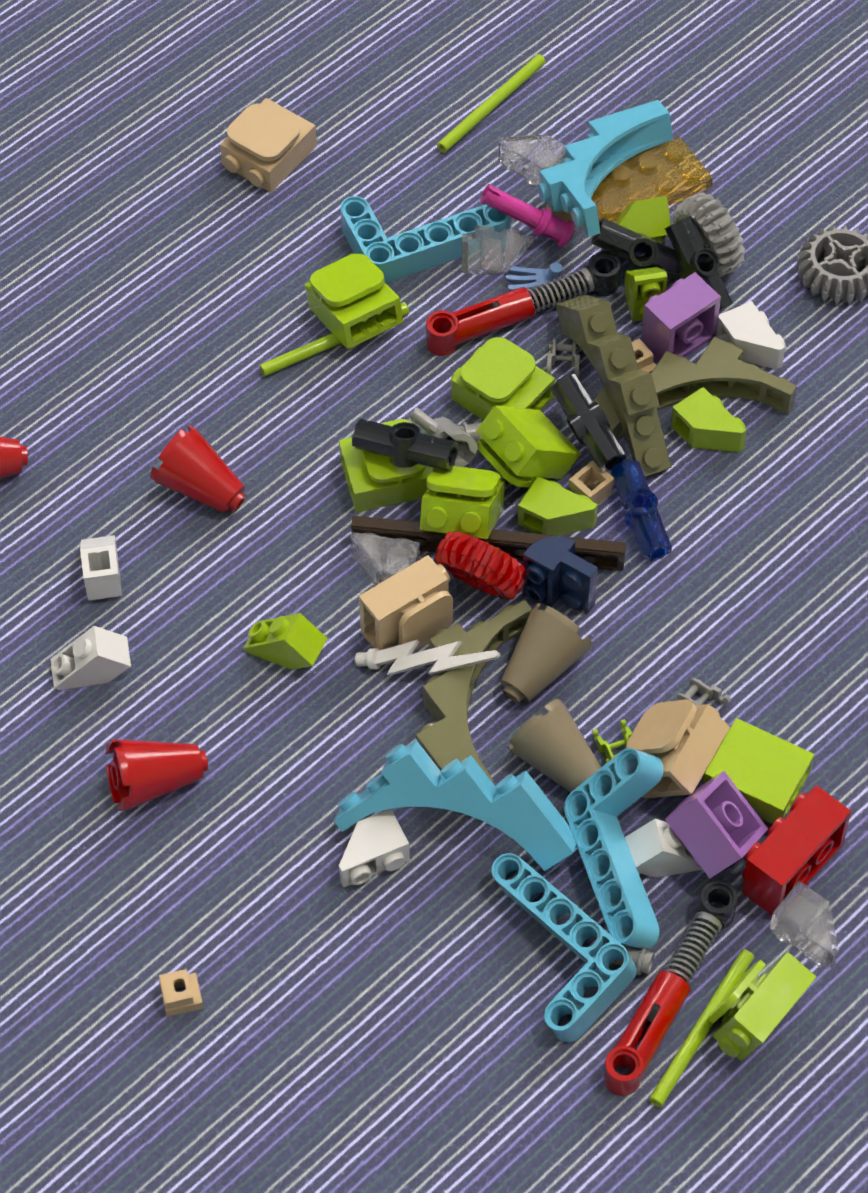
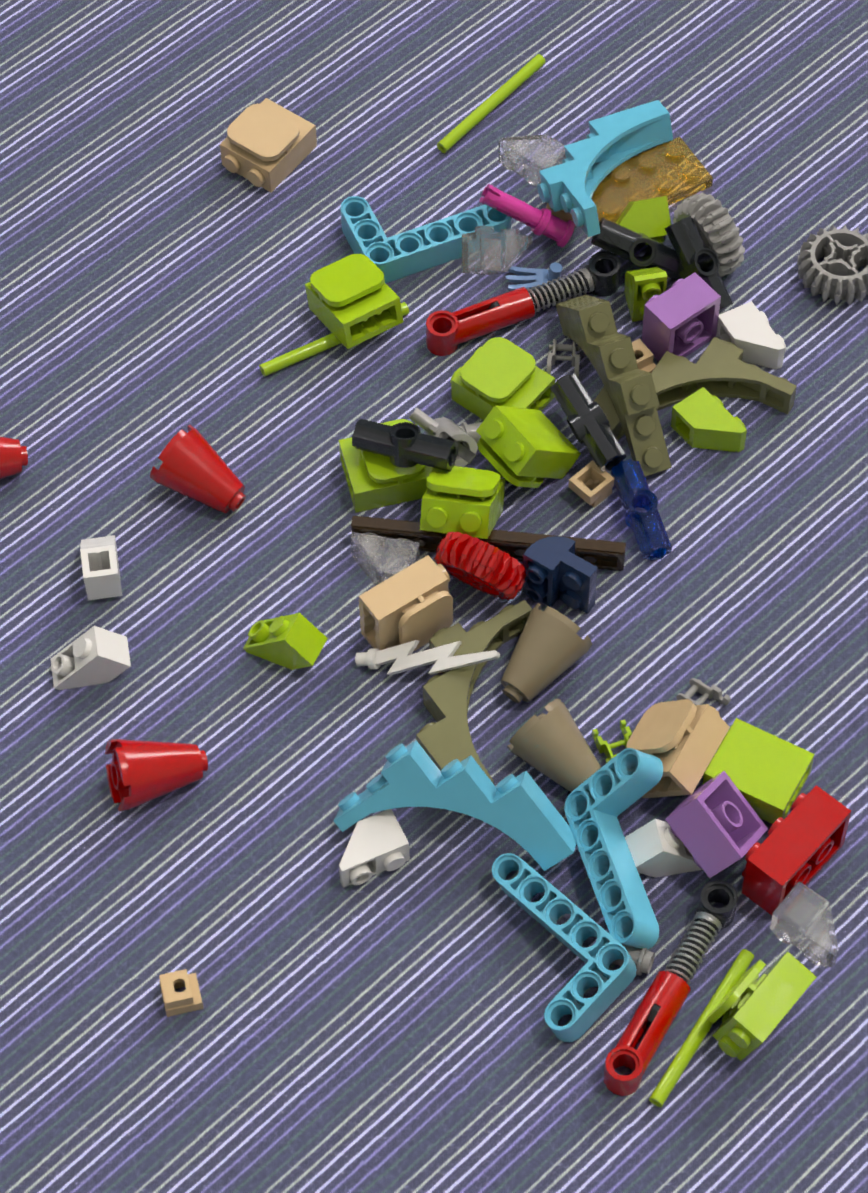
lime slope [518,476,598,536] -> none

